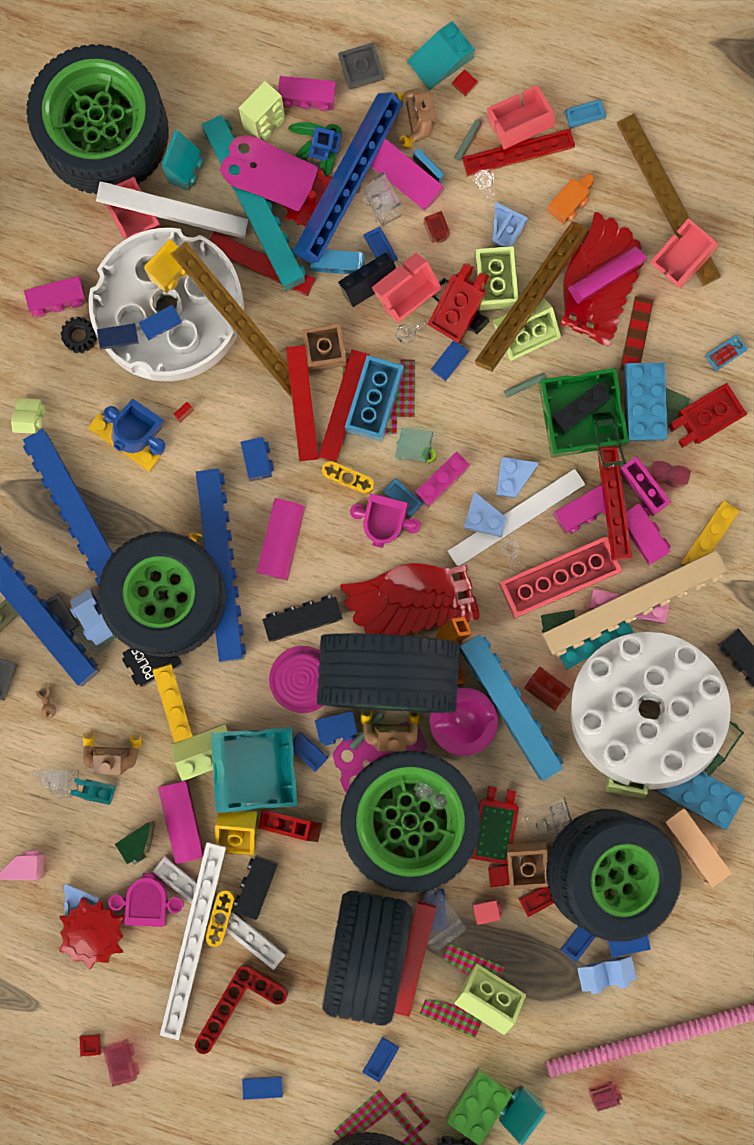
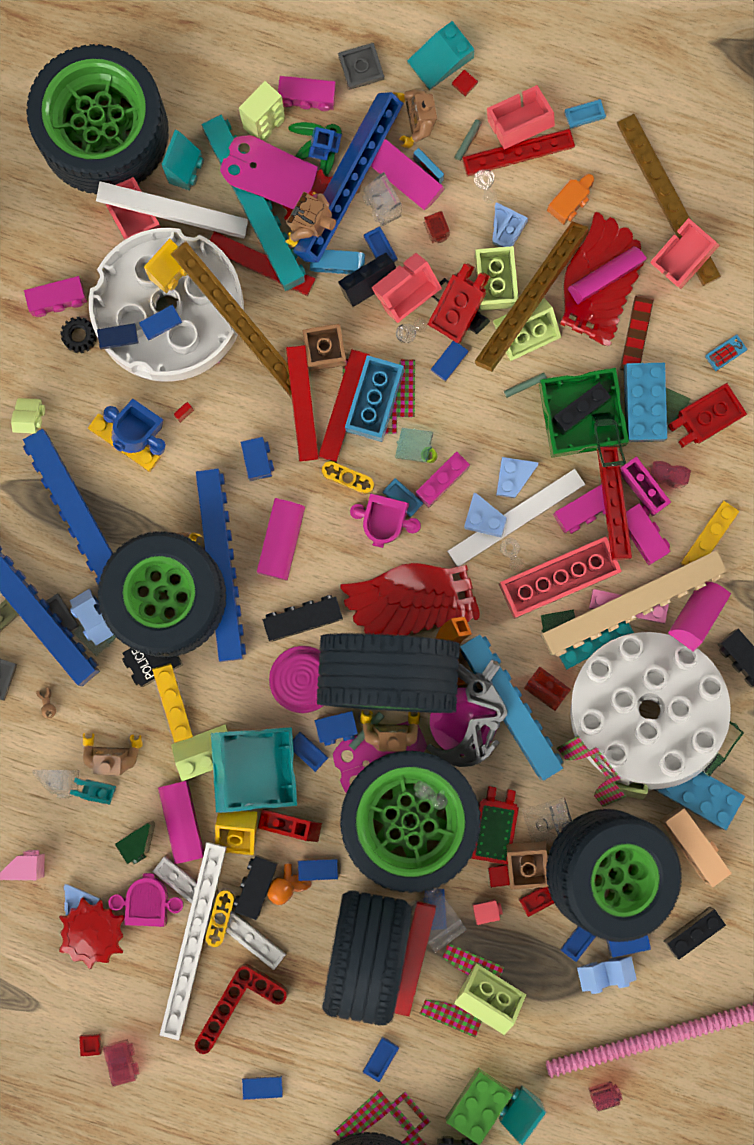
none -> orange piece [267,864,312,905]
none -> medium nougat torso [285,192,336,247]
none -> blue tile [298,859,338,881]
none -> dark grey piece [426,659,507,767]
none -> piece [557,736,626,807]
none -> black brick [663,907,726,960]
none -> dark pink brick [668,582,731,652]

